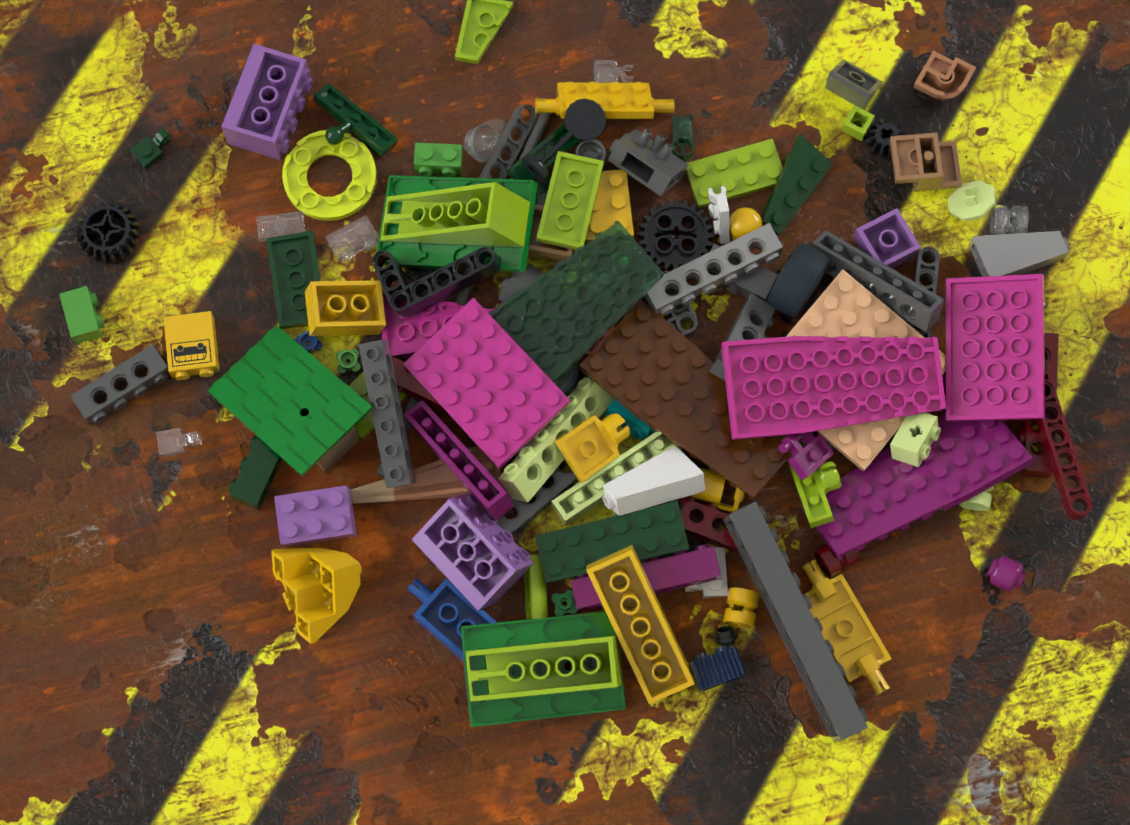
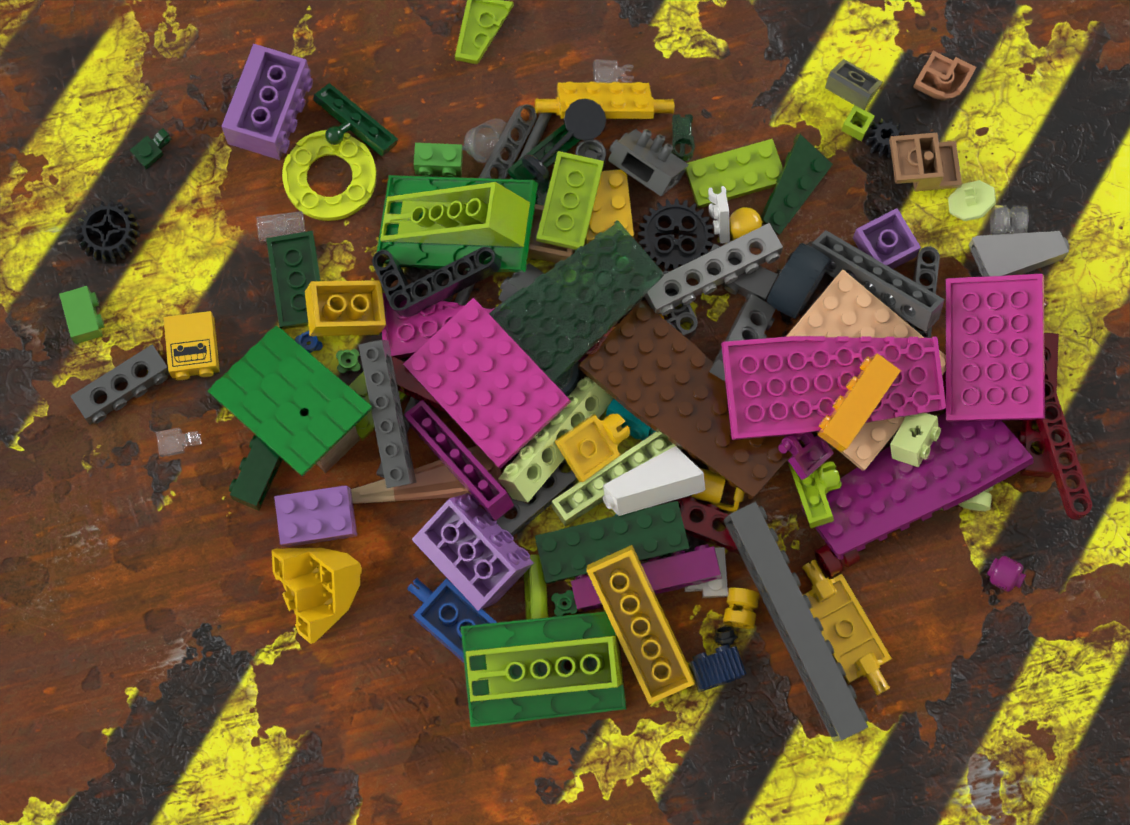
clear bracket [325,215,379,263] -> none
none -> light orange brick [818,353,901,452]

